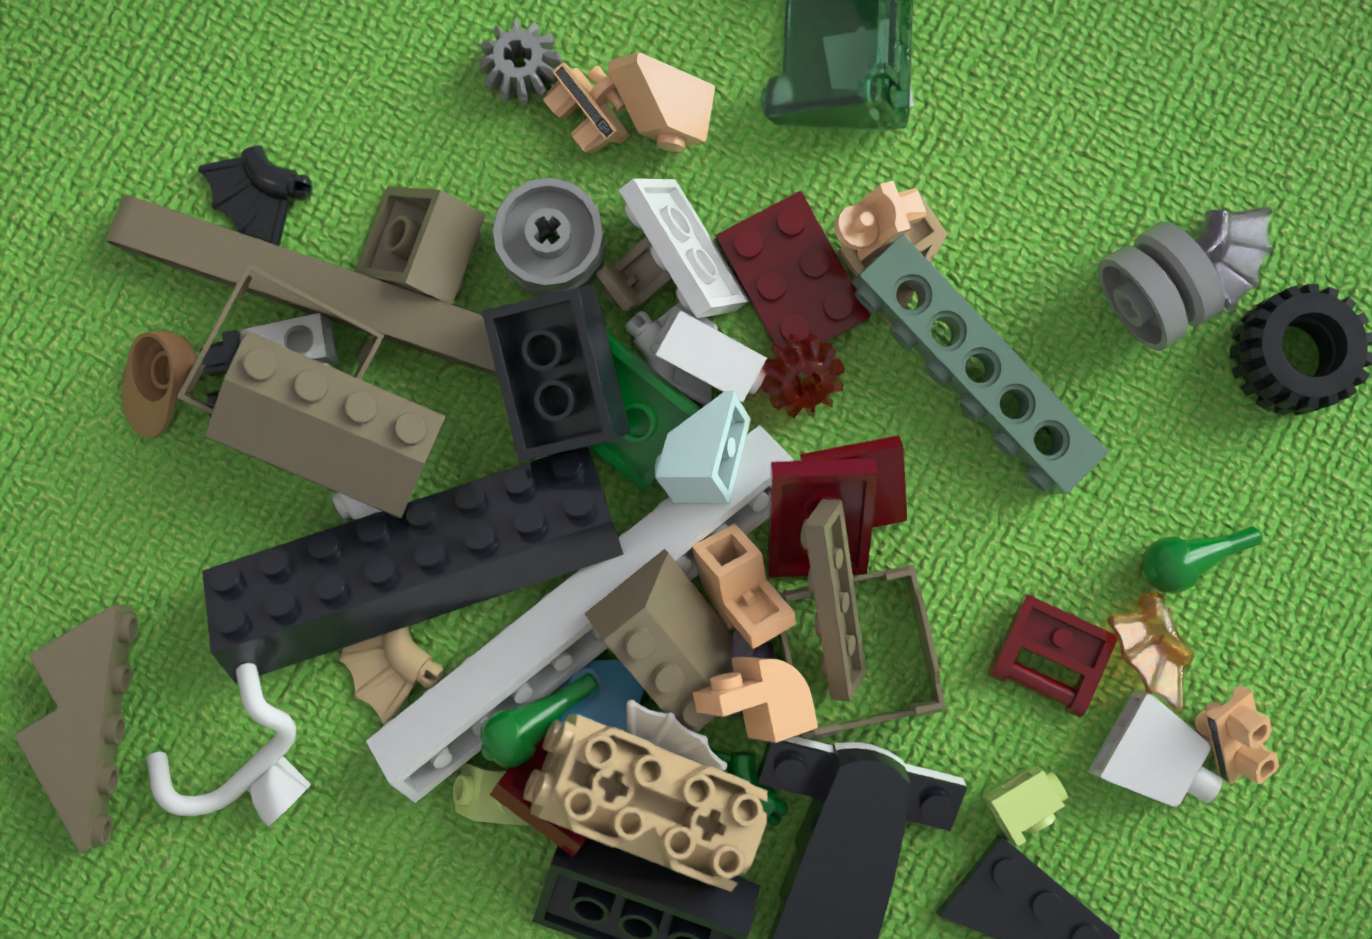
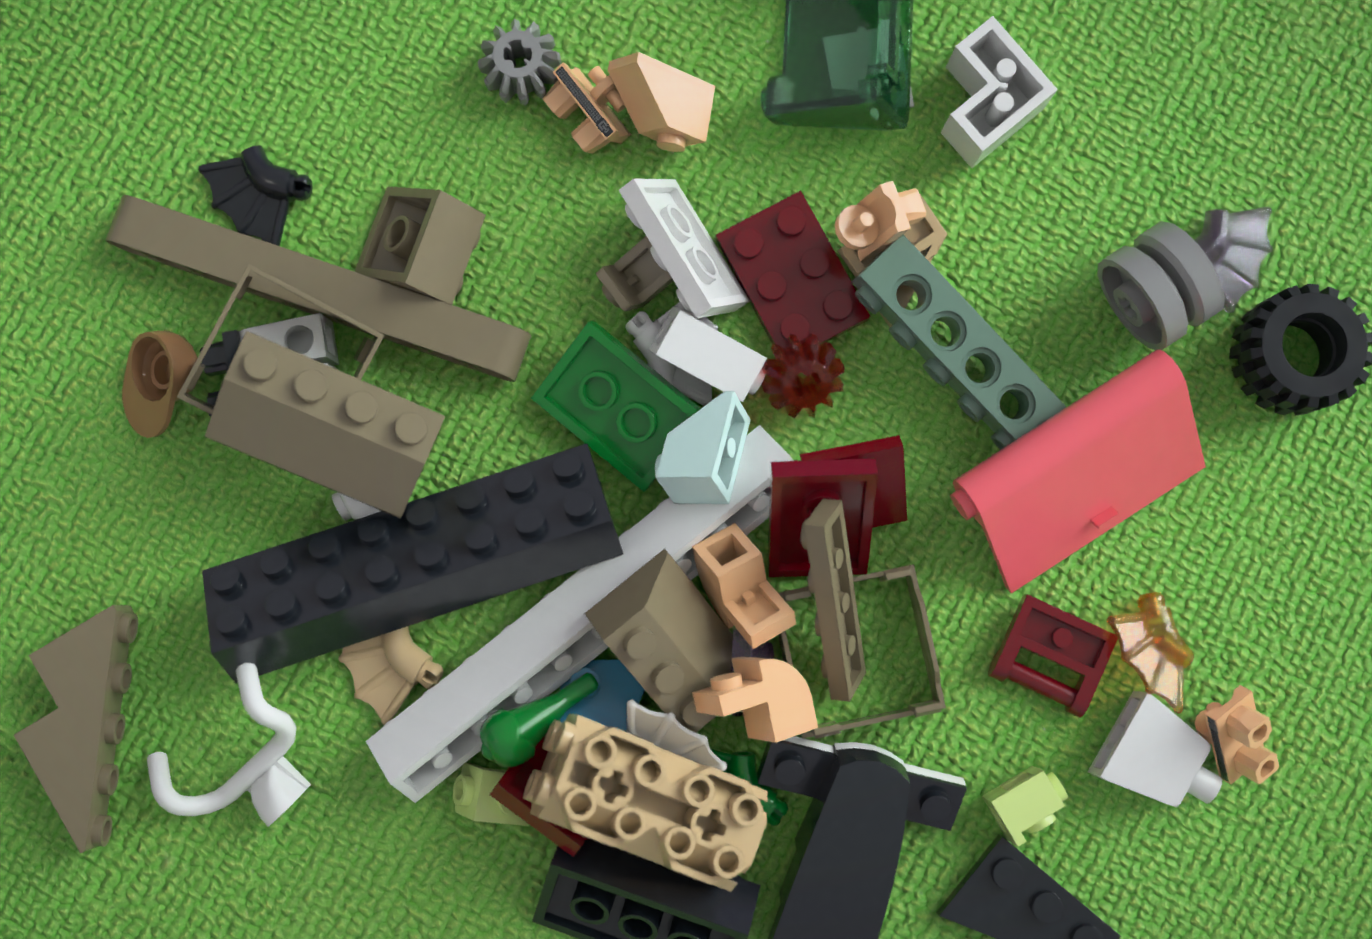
black brick [481,285,631,461] -> none
light grey wheel [493,178,606,297] -> none
green piece [1143,526,1262,594] -> none
none -> white brick [941,16,1058,168]
none -> coral door [950,349,1206,594]

